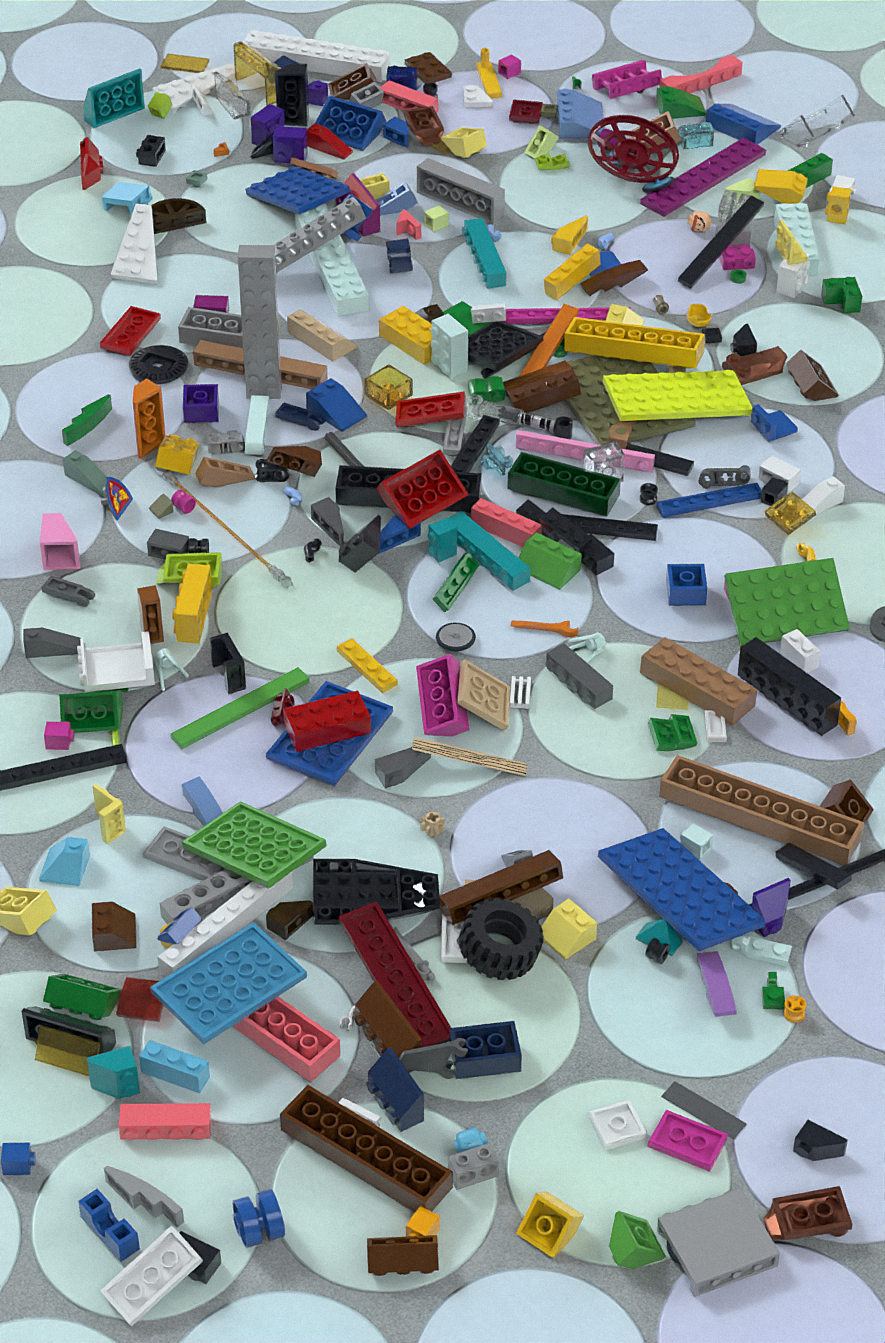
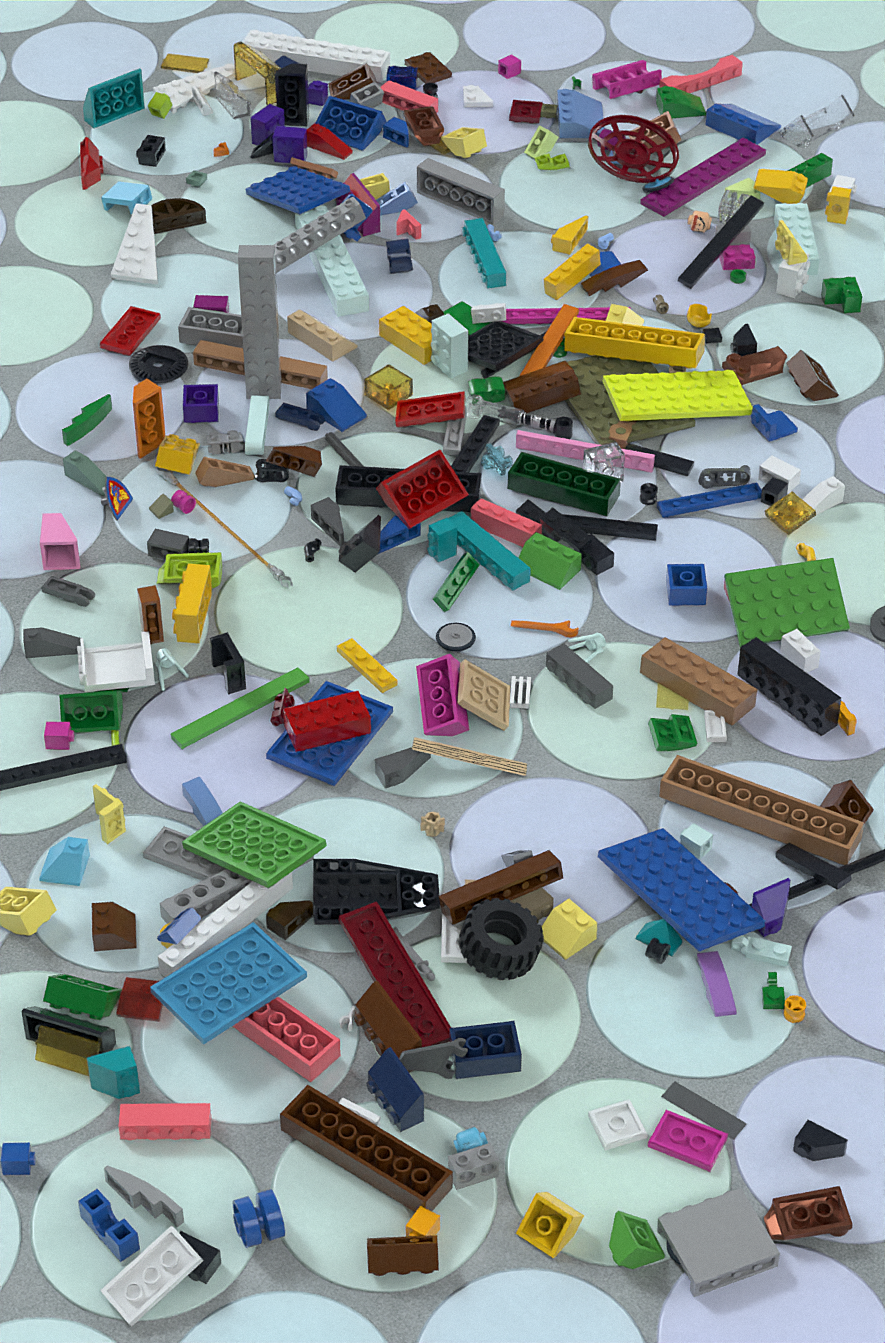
medium azure brick [139,1040,210,1093] -> none
yellowish green brick [424,205,449,232] -> none
yellow piece [476,48,502,99] -> none
clear light blue slope [677,122,714,149] -> none

